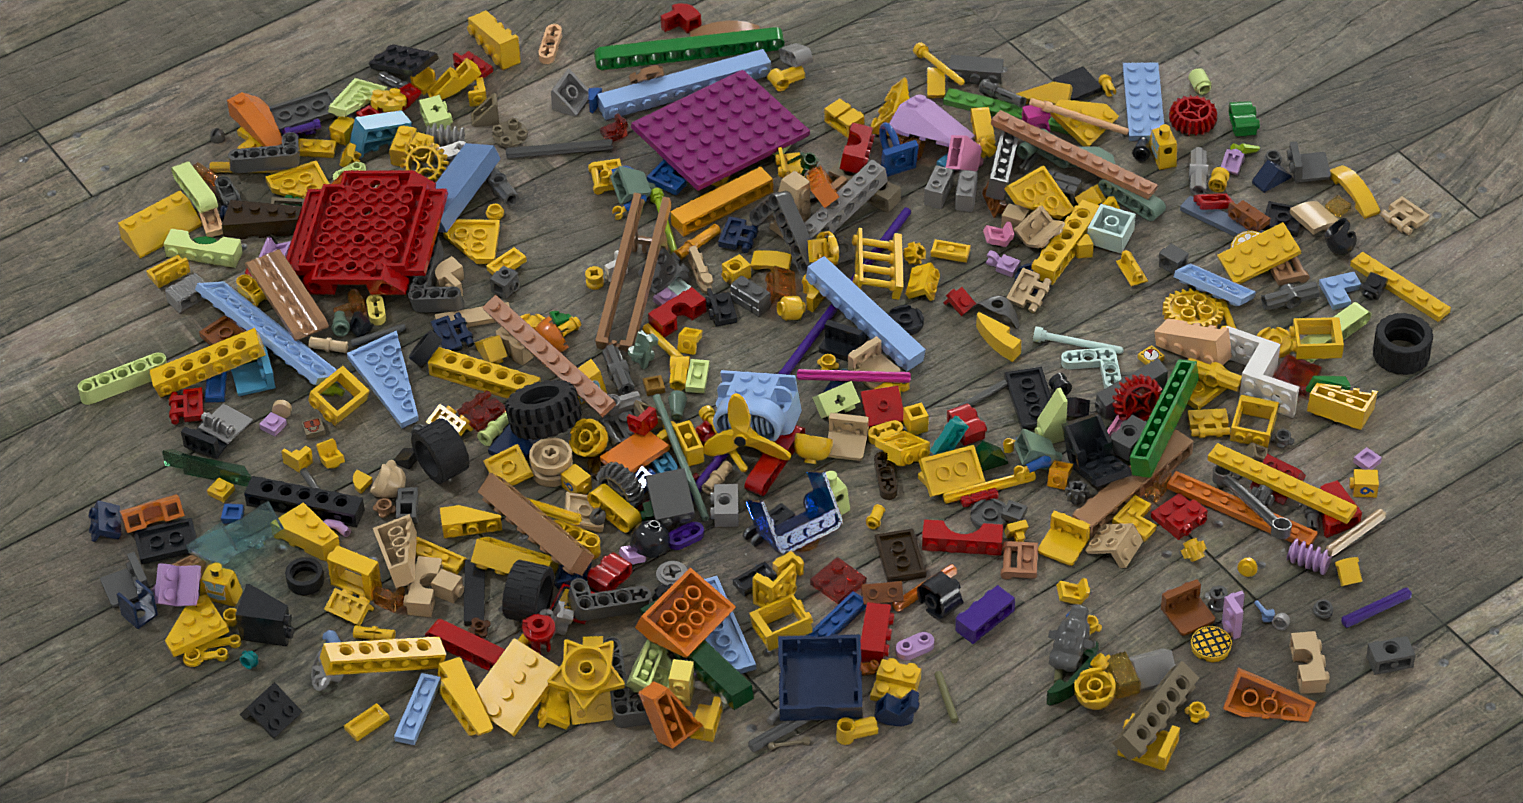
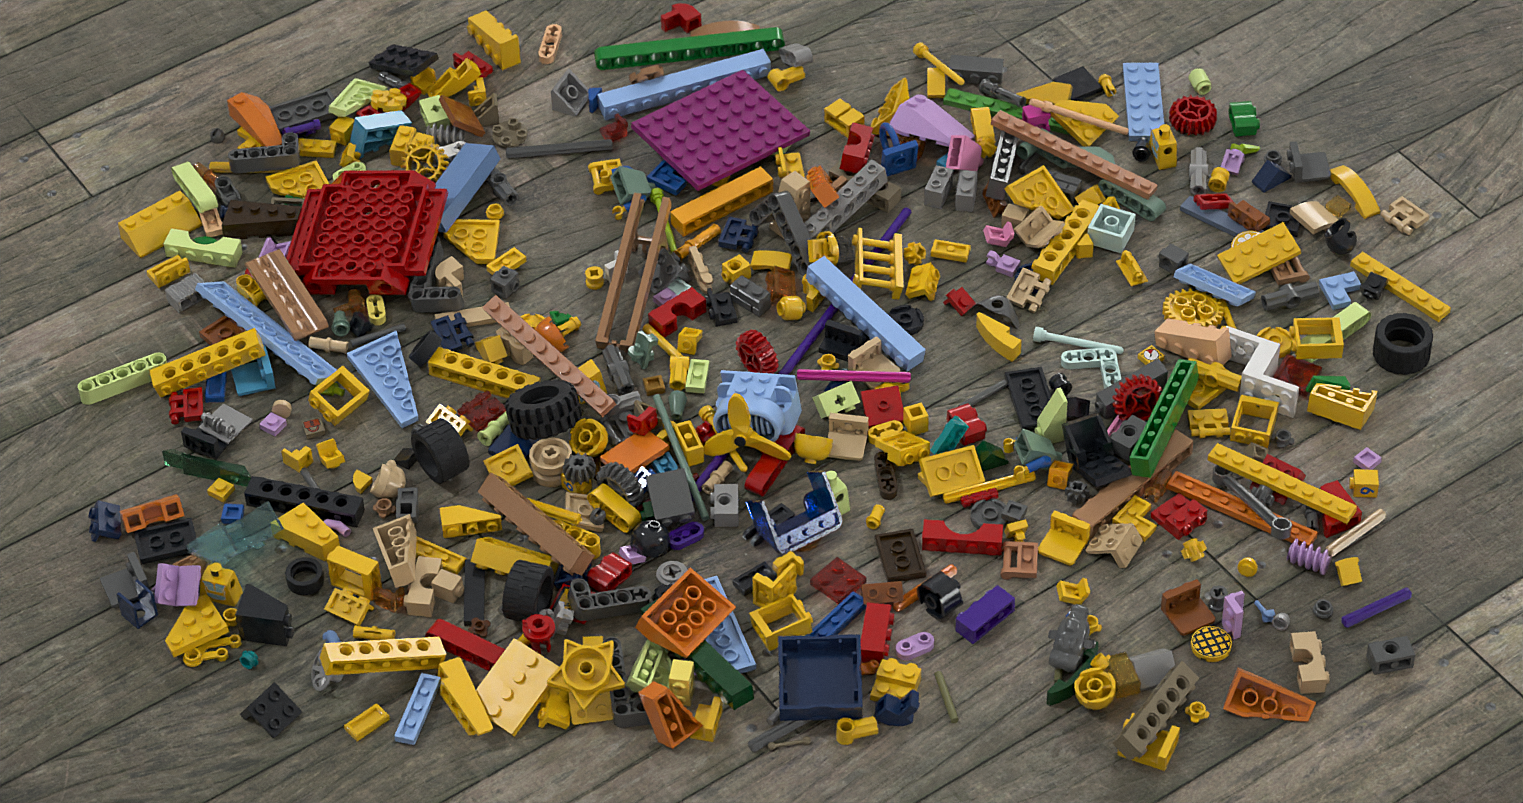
dark green plant [787,152,819,177] -> none
none -> dark orange tile [439,95,485,137]
none -> dark grey gear [563,453,596,485]
none -> red gear [736,329,779,374]

